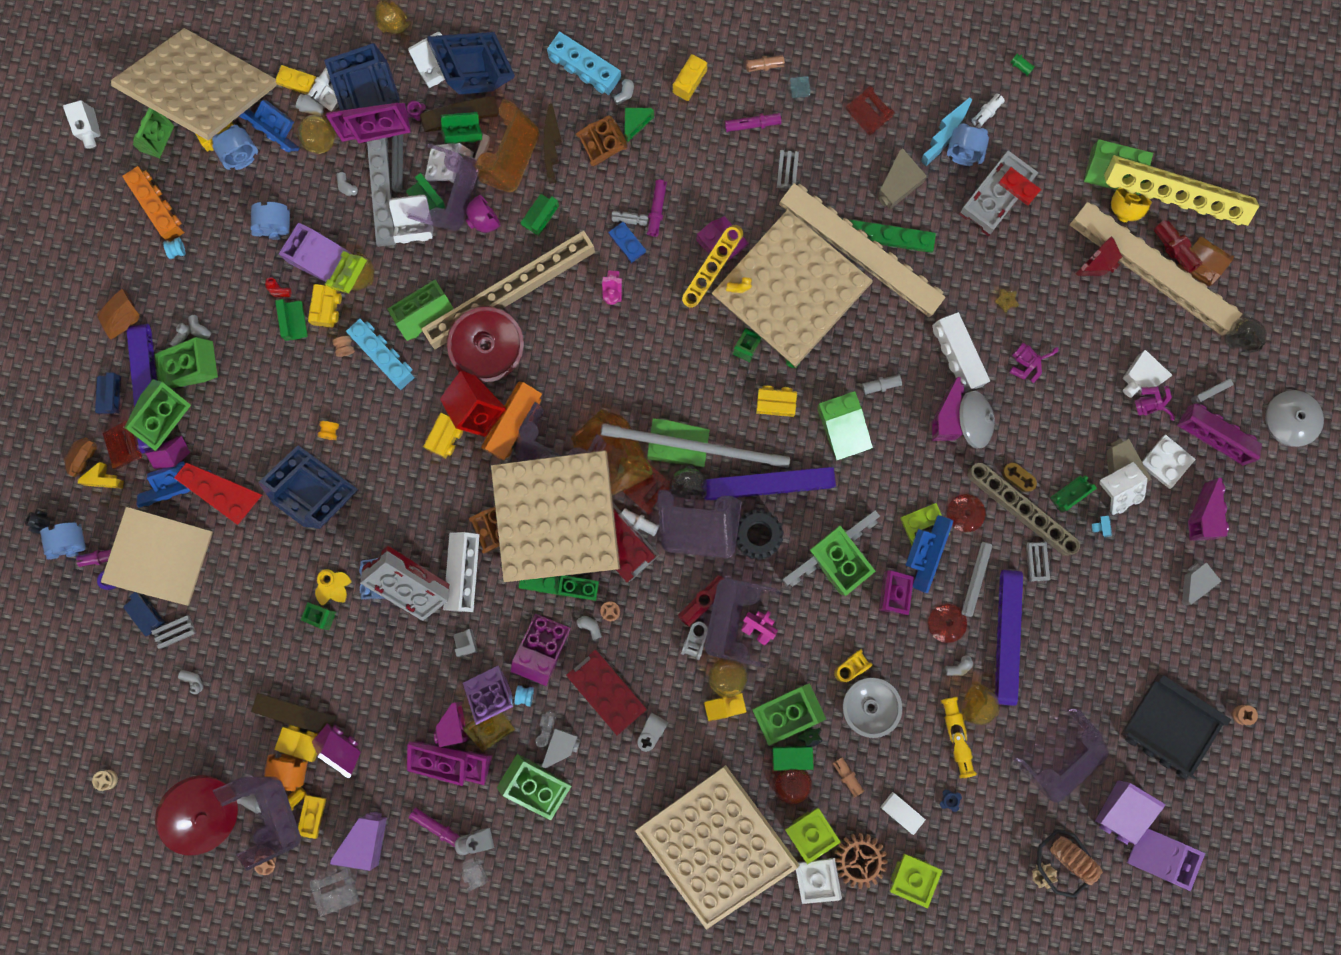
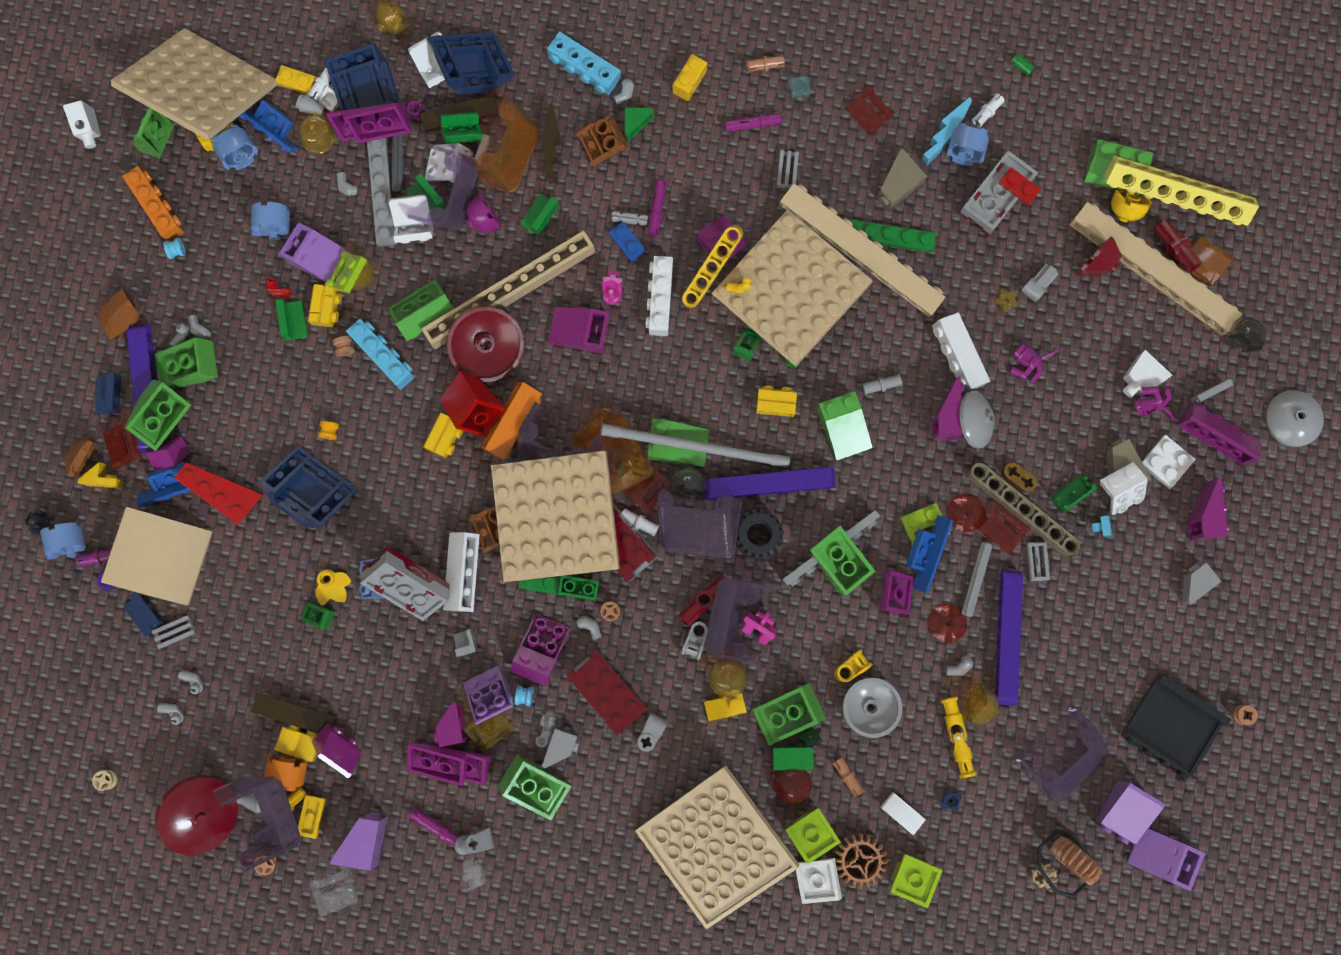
none -> light grey arm [157,703,184,725]
none -> magenta slope [548,307,611,354]
none -> white brick [646,256,673,336]
none -> clear red plate [978,504,1030,554]
none -> light grey piece [1021,264,1058,303]

